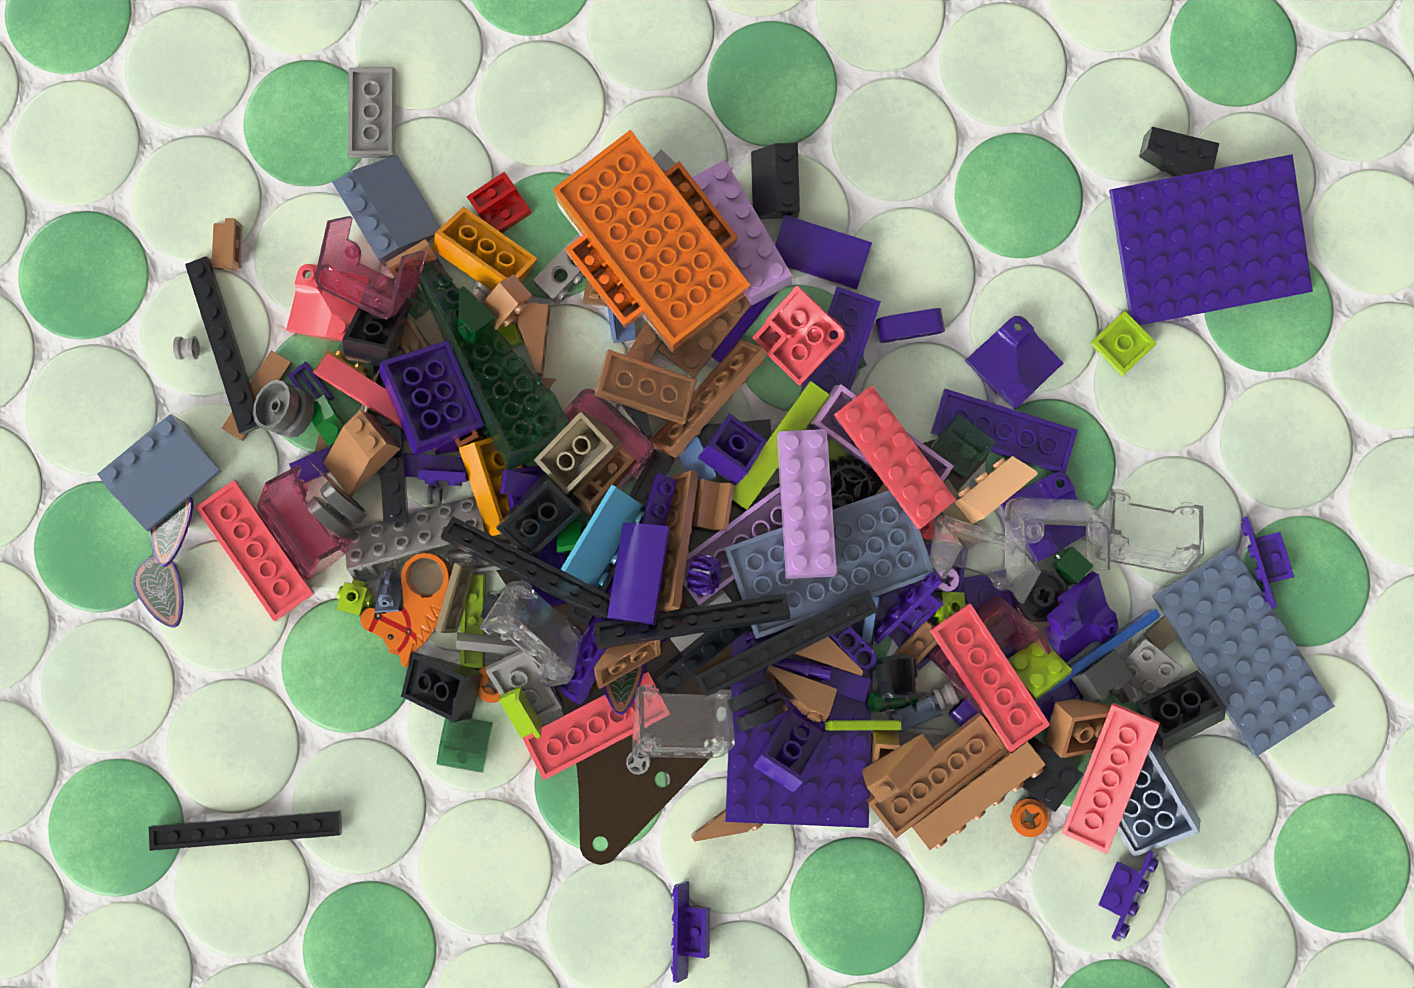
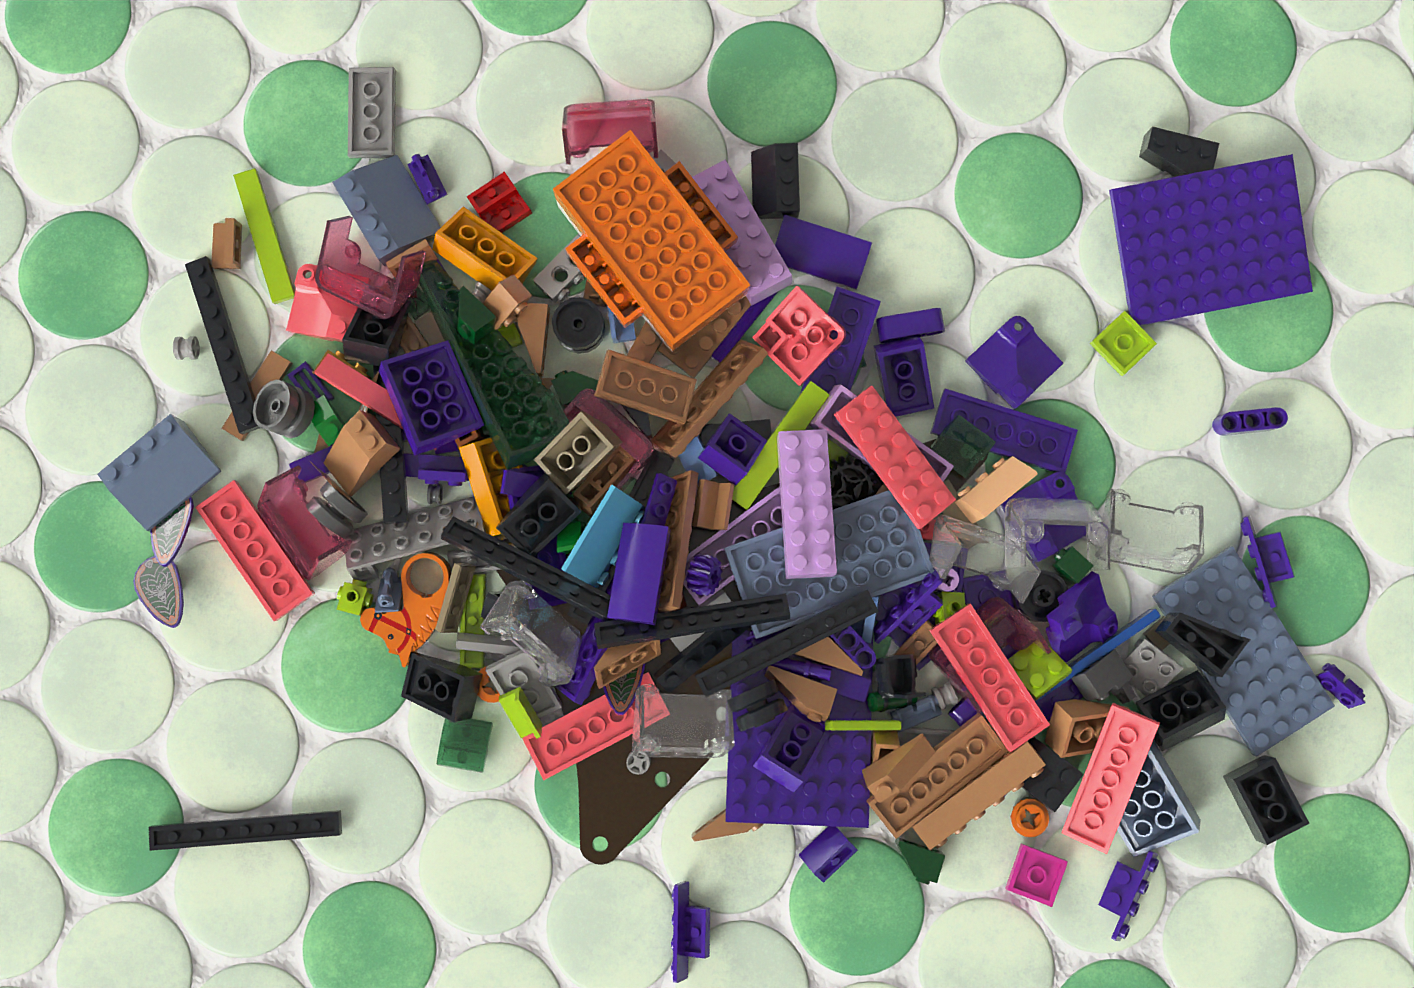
none -> lime tile [233,168,295,304]
none -> dark purple hinge [407,154,448,205]
none -> dark green slope [551,370,598,409]
none -> black wheel [552,297,606,354]
none -> clear pink windscreen [562,99,658,165]
none -> dark purple panel [799,826,858,883]
none -> dark purple slope [873,336,934,417]
none -> dark green slope [895,838,945,885]
none -> dark pink plate [1005,843,1068,907]
none -> black wedge [1155,612,1251,677]
none -> dark purple beam [1212,407,1288,436]
none -> black brick [1223,755,1310,845]
none -> dark purple hinge [1315,663,1366,709]

